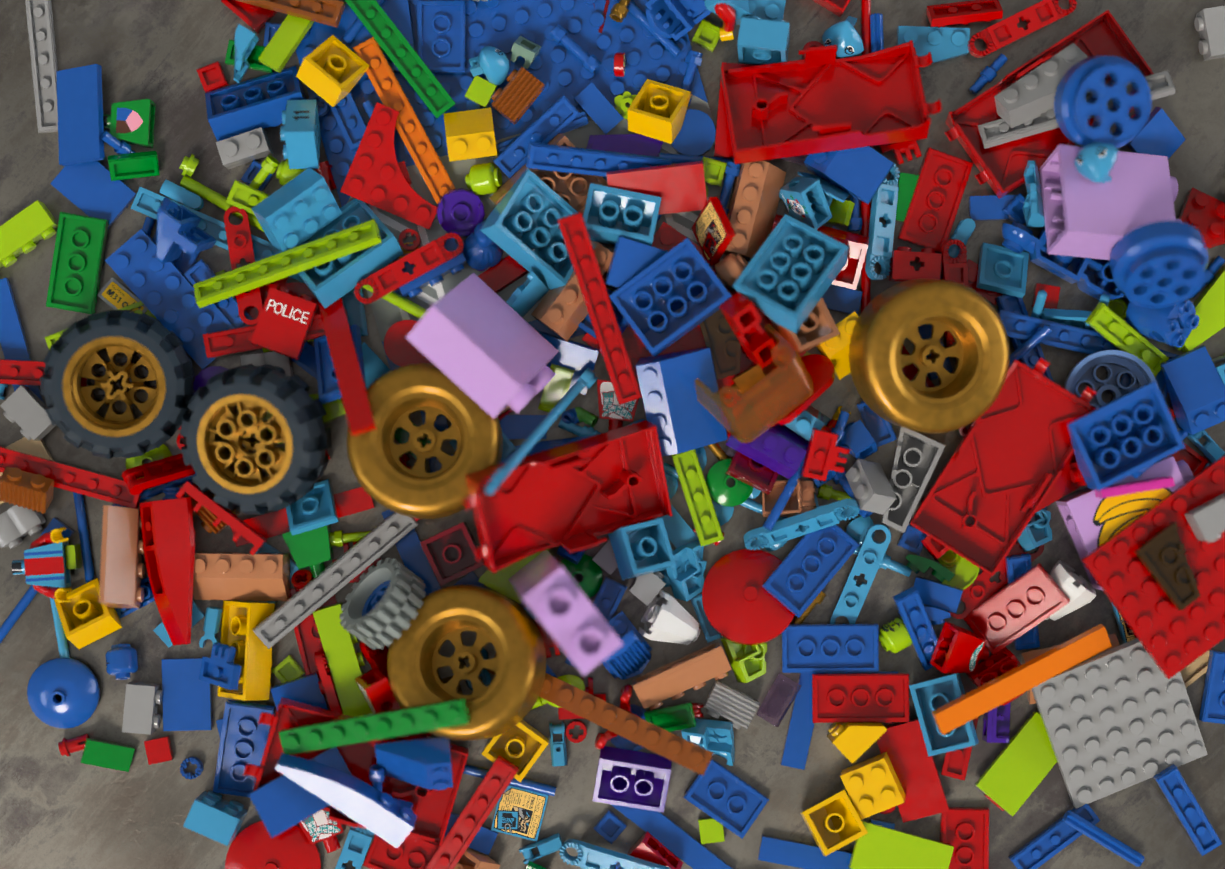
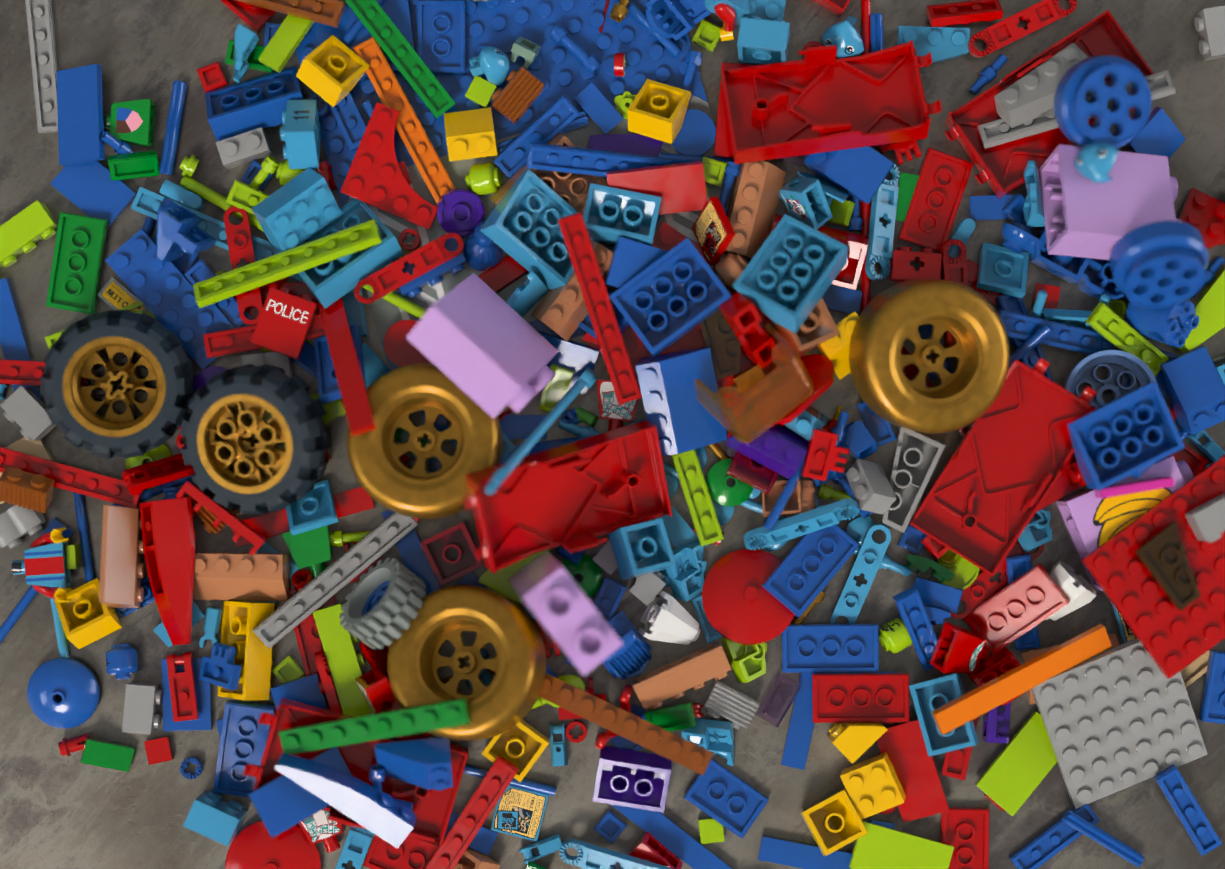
none -> blue axle [159,80,187,175]
none -> red plate [167,651,200,722]

